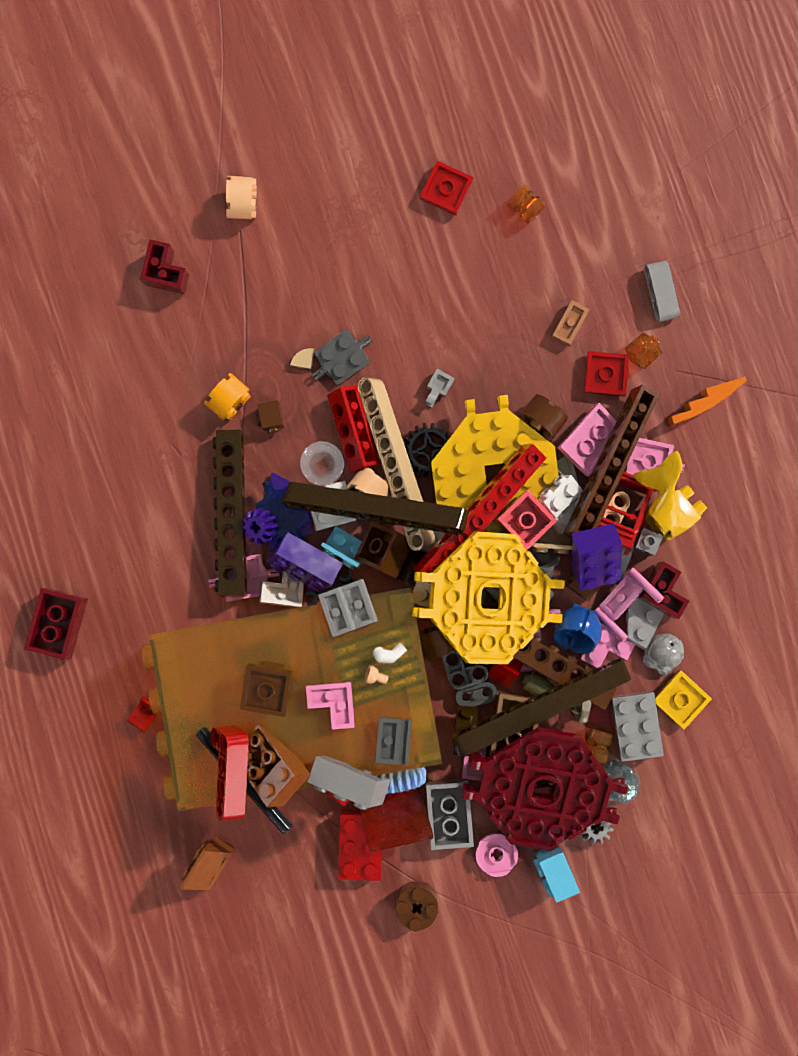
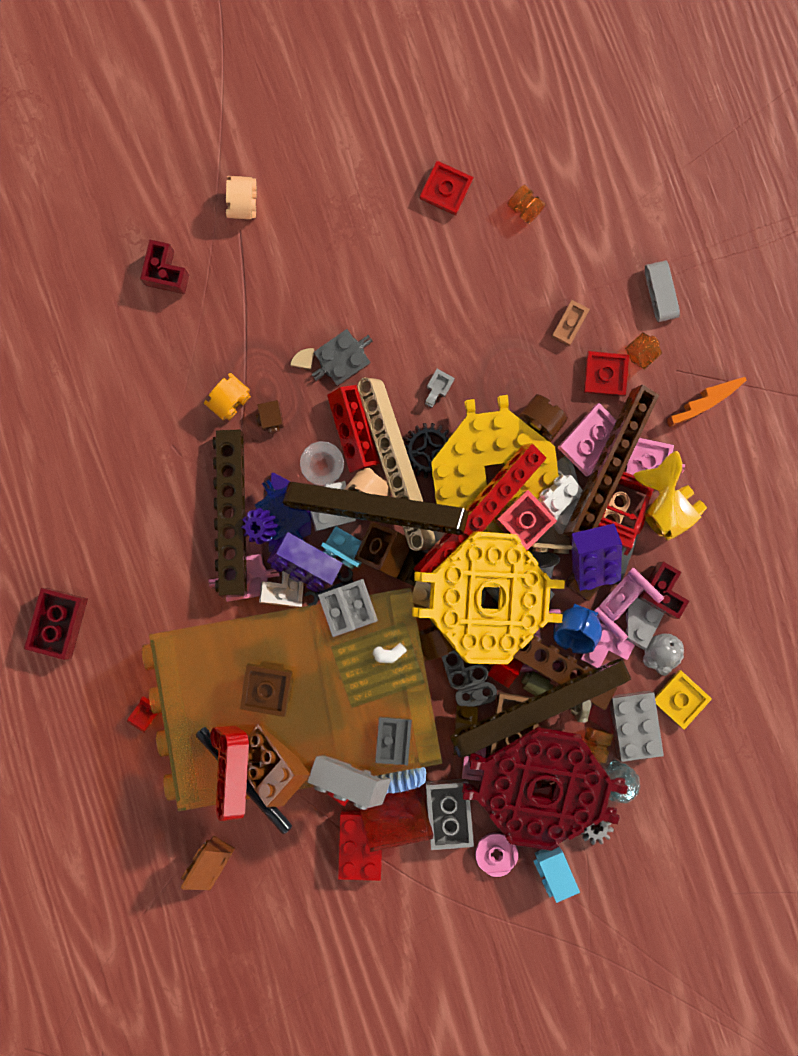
bright pink plate [306,682,355,729] -> none
light nougat piece [364,665,388,684] -> none
reddish brown brick [396,881,438,932] -> none
light grey brick [634,528,663,556] -> none

